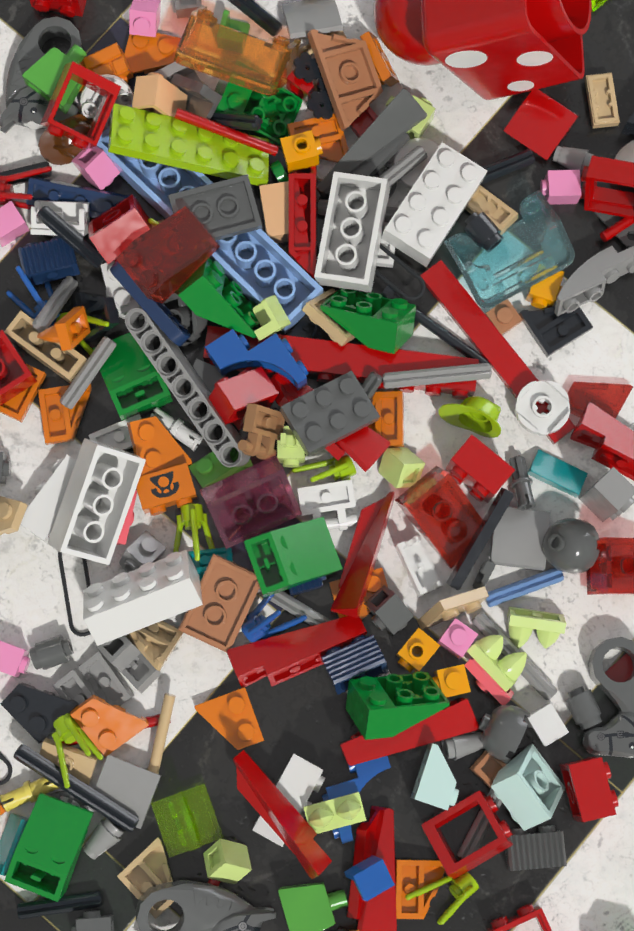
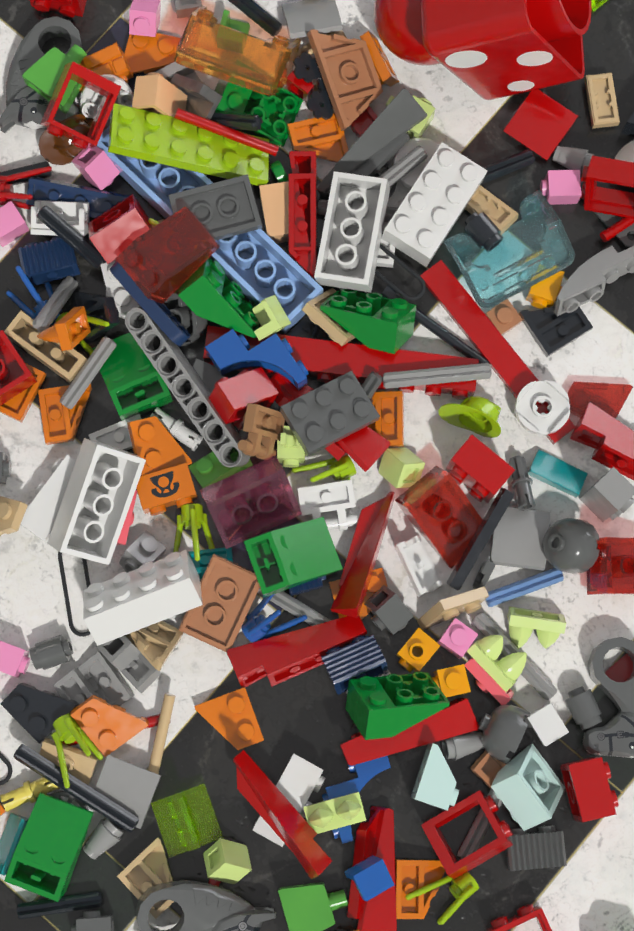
light orange brick [280,130,323,173] -> none

